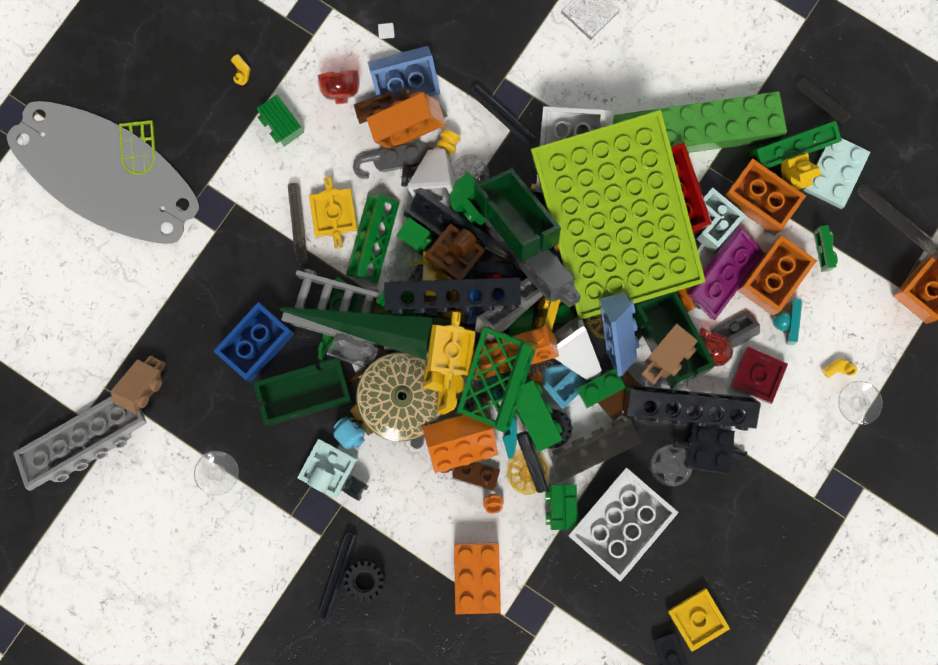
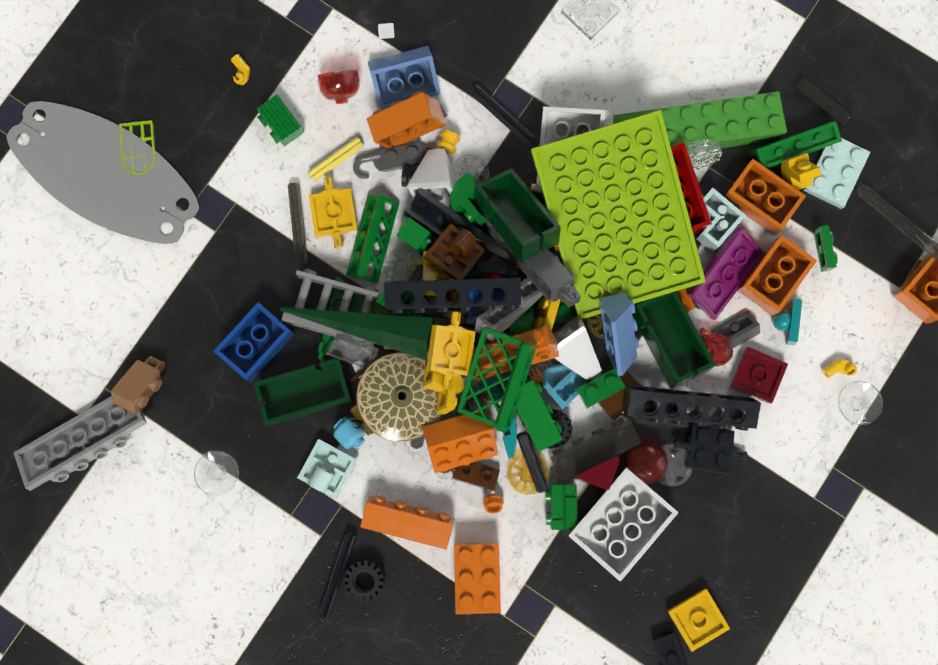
black wheel [341,475,369,501] -> none
reddish brown plate [353,88,414,124] -> none
medium nougat brick [641,324,698,385] -> none
none -> light yellow axle [308,137,364,181]
none -> orange brick [360,495,455,550]
none -> dark red slope [573,456,619,490]
none -> clear red cylinder [624,441,669,485]
none -> clear wheel [687,139,722,170]

